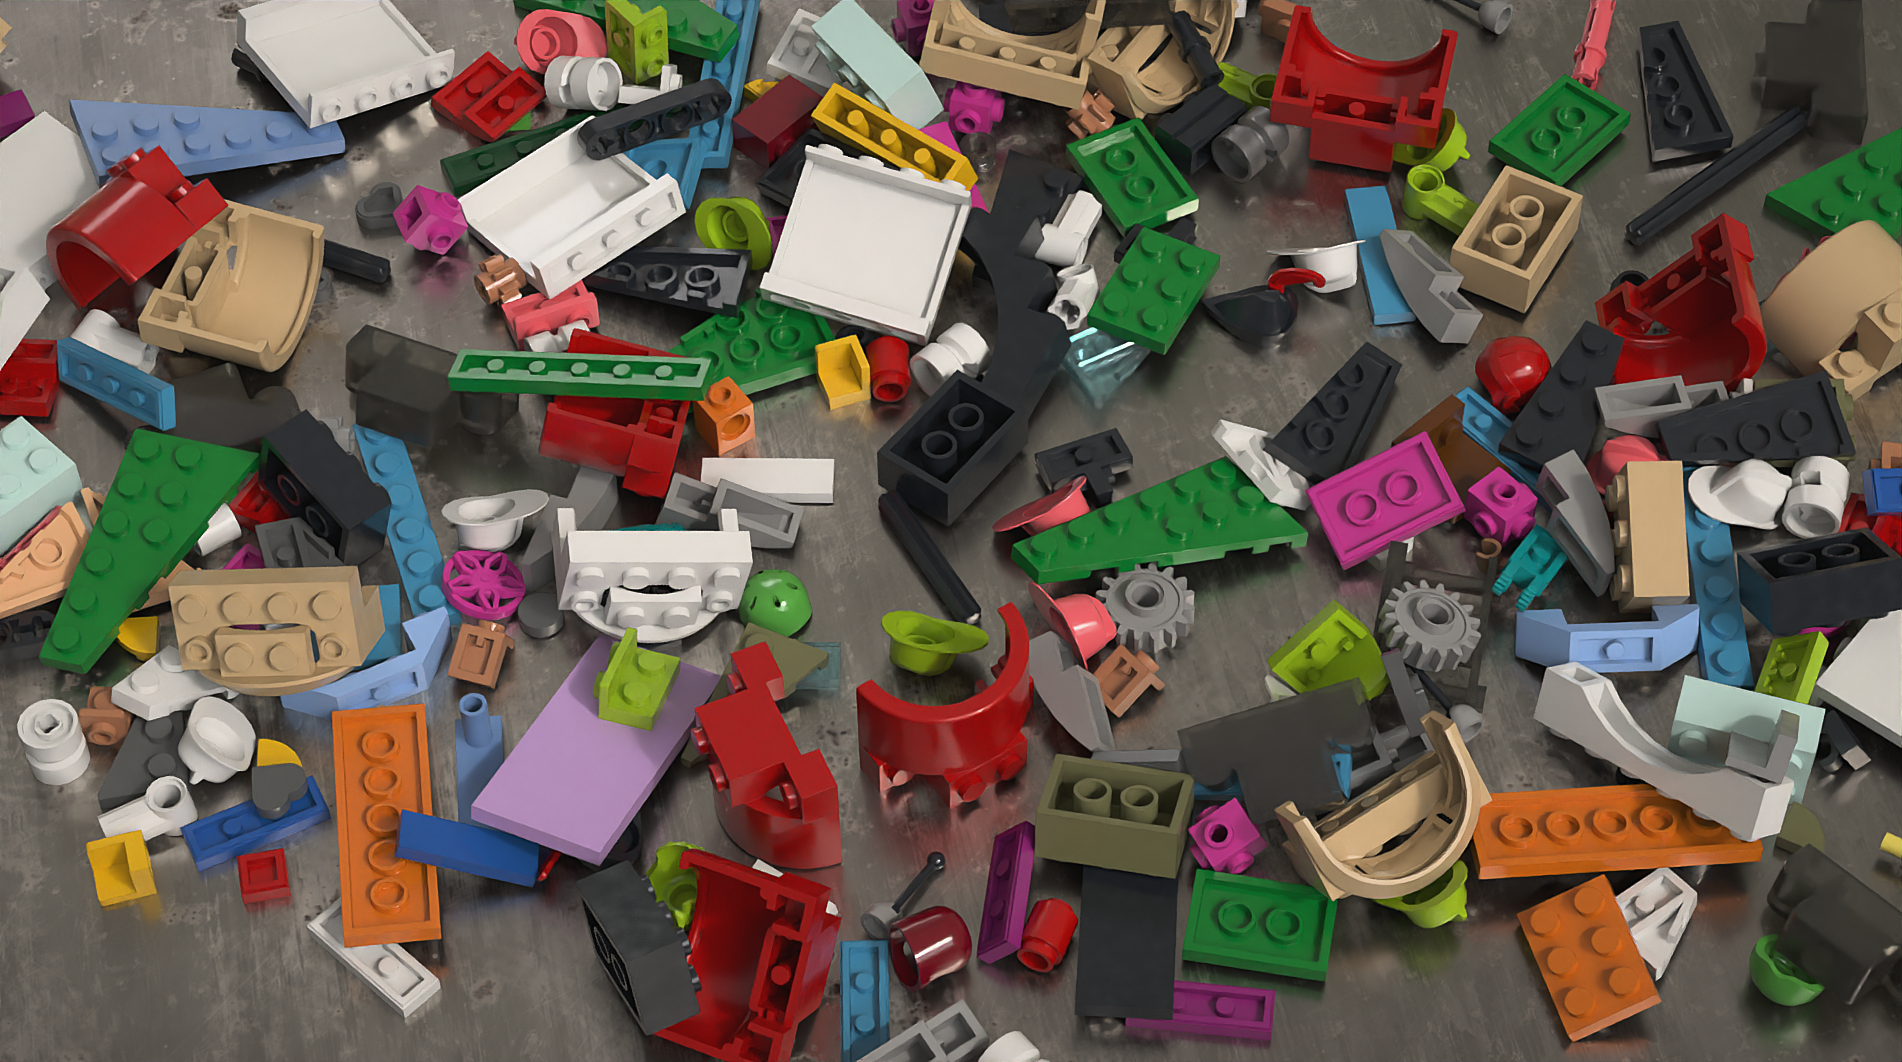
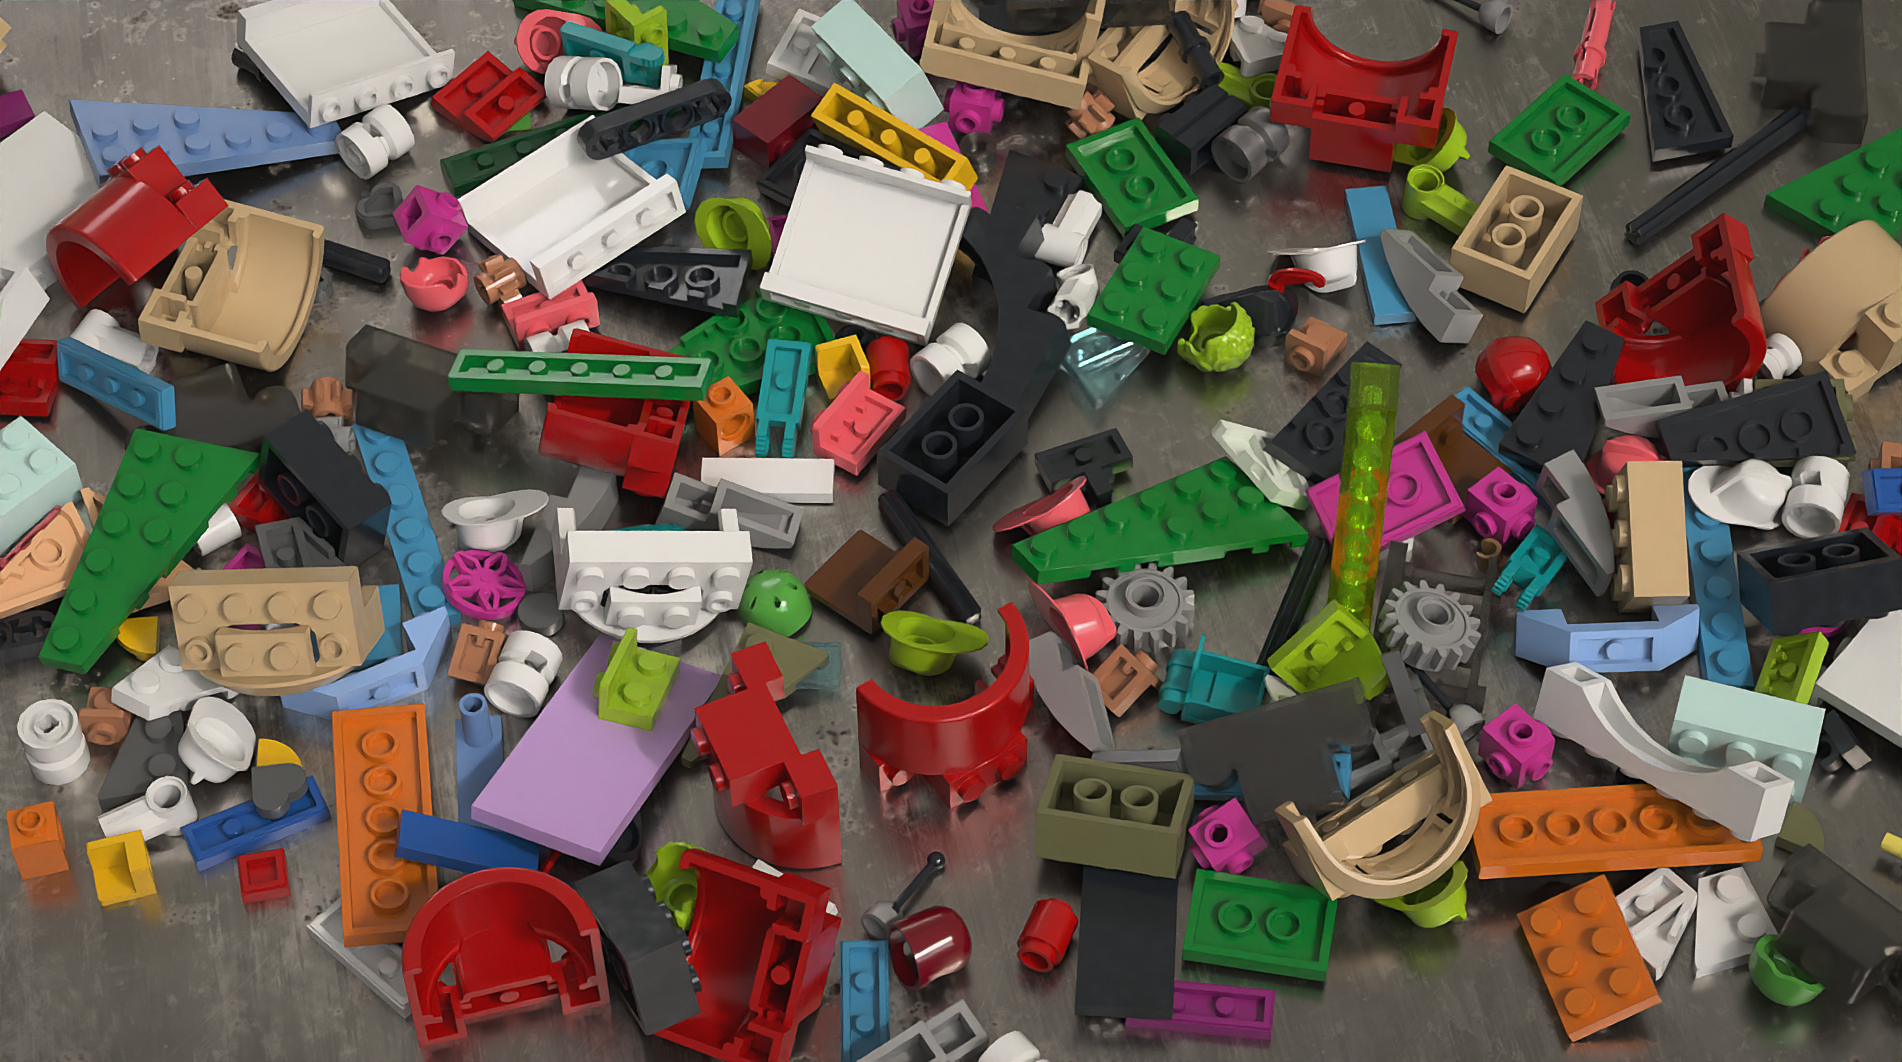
magenta tile [976,820,1035,964] -> none
light grey panel [1725,709,1800,784] -> none
none -> orange brick [6,801,70,880]
none -> nougat gear [301,377,353,423]
none -> white wheel [335,103,415,180]
none -> coral hair [400,256,469,313]
none -> red piece [401,867,611,1048]
none -> white wheel [484,631,563,718]
none -> teal hinge [560,21,665,88]
none -> teal hinge [755,339,813,458]
none -> reddish brown bracket [804,530,929,635]
none -> coral bracket [810,370,906,476]
none -> teal piece [1158,634,1270,734]
none -> lime hair [1177,302,1255,372]
none -> white wing [1228,16,1288,77]
none -> black axle [1256,535,1331,678]
none -> nougat bracket [1284,316,1348,378]
none -> clear neon green brick [1326,362,1400,629]
none -> dark pink brick [1478,703,1555,789]
none -> white wing [1692,866,1778,979]
none -> white wheel [1751,333,1802,384]

